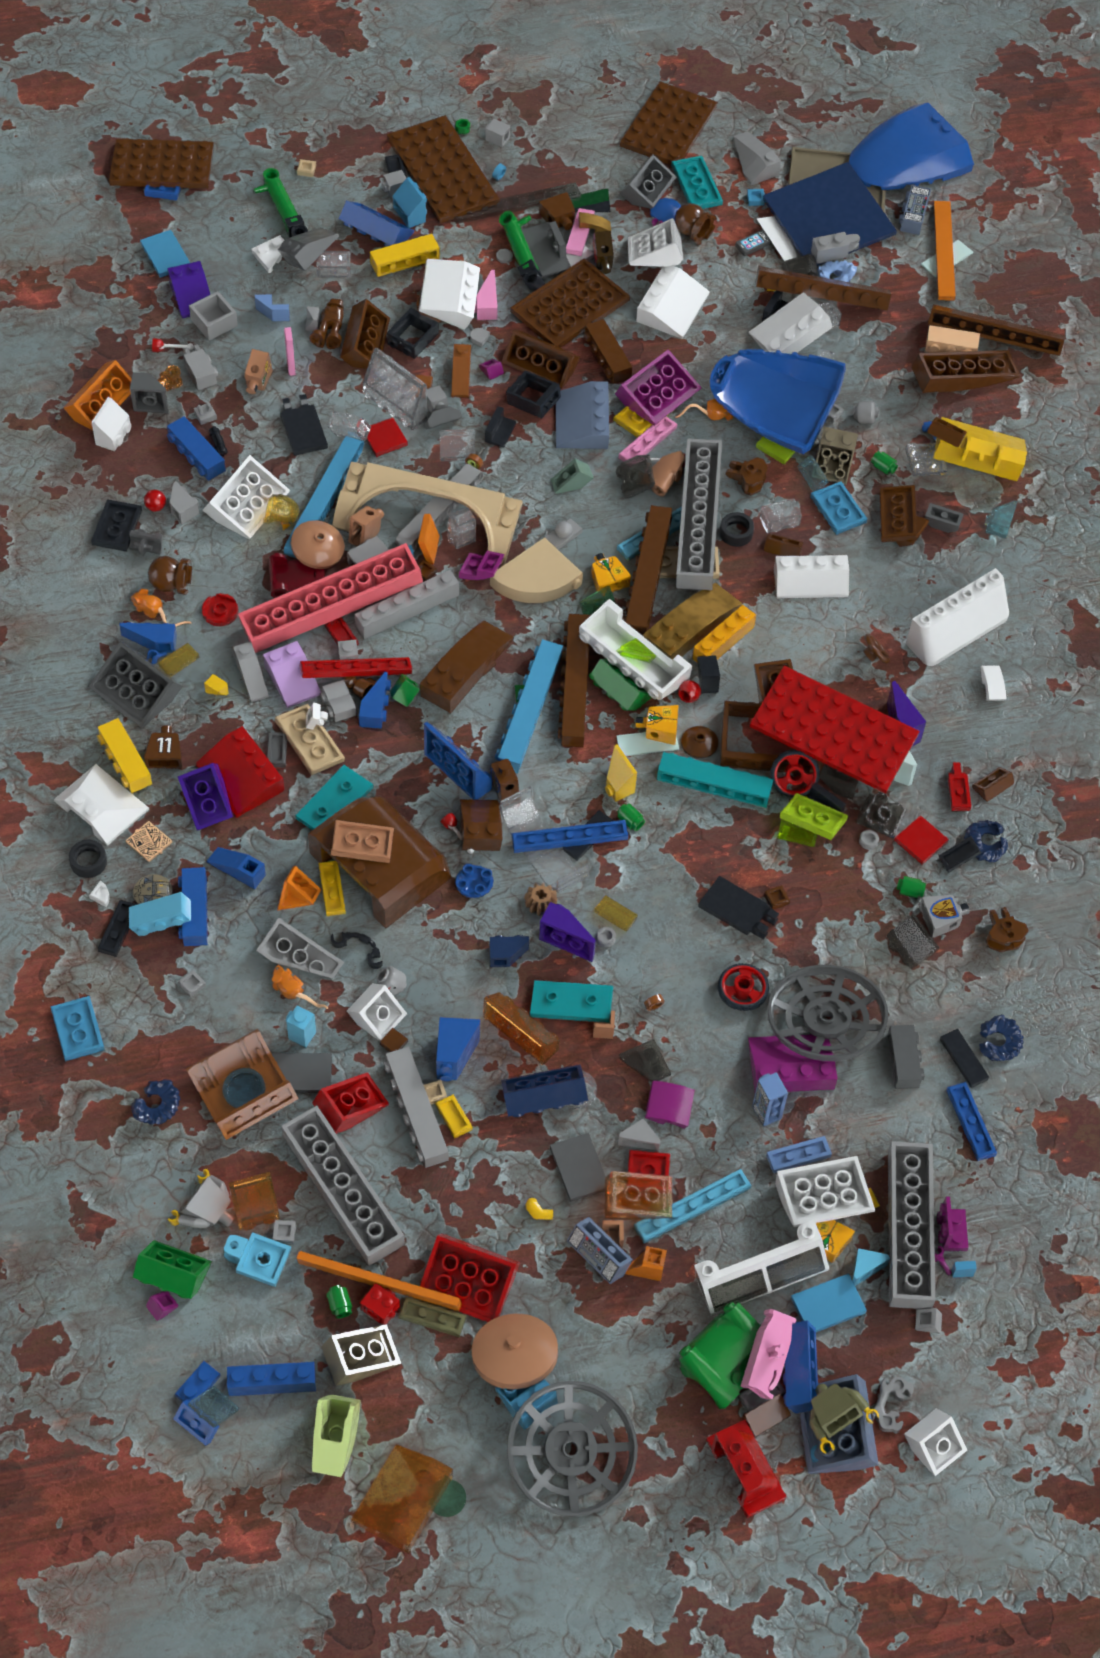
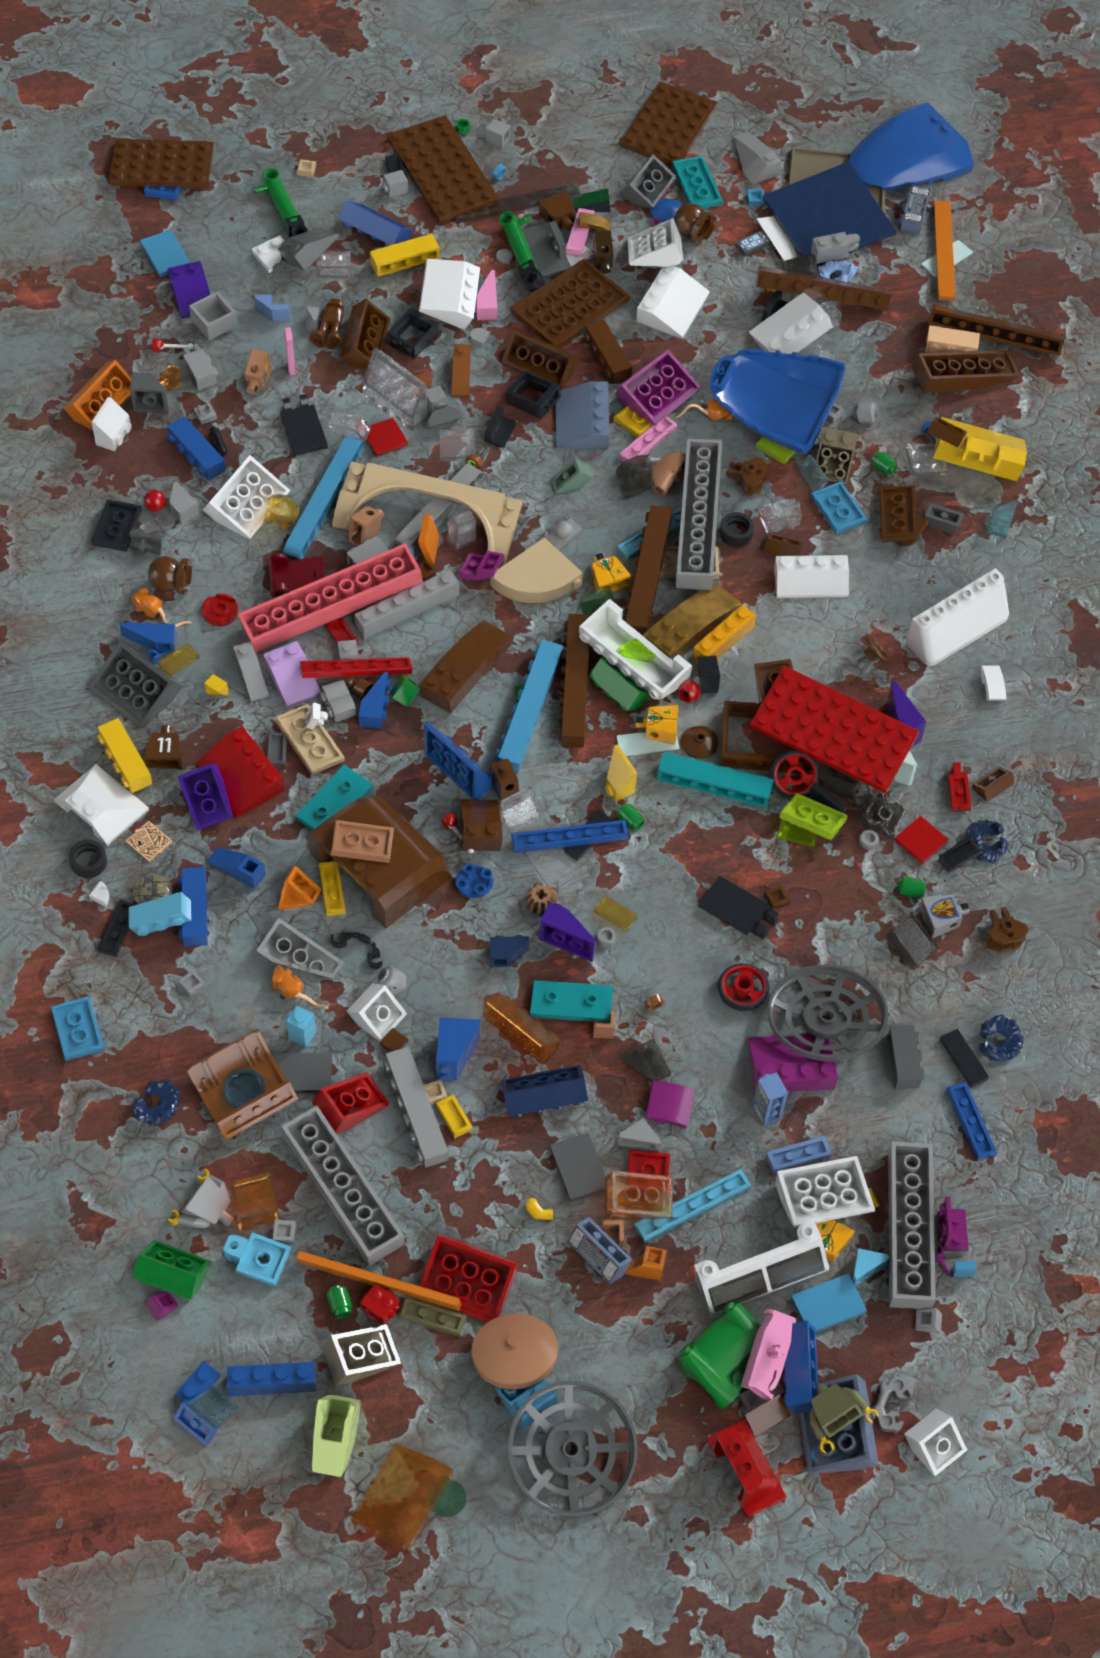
nougat dish [291,520,345,569] -> none
dark azure slope [393,177,427,228] -> none
magenta slope [478,358,504,380] -> none

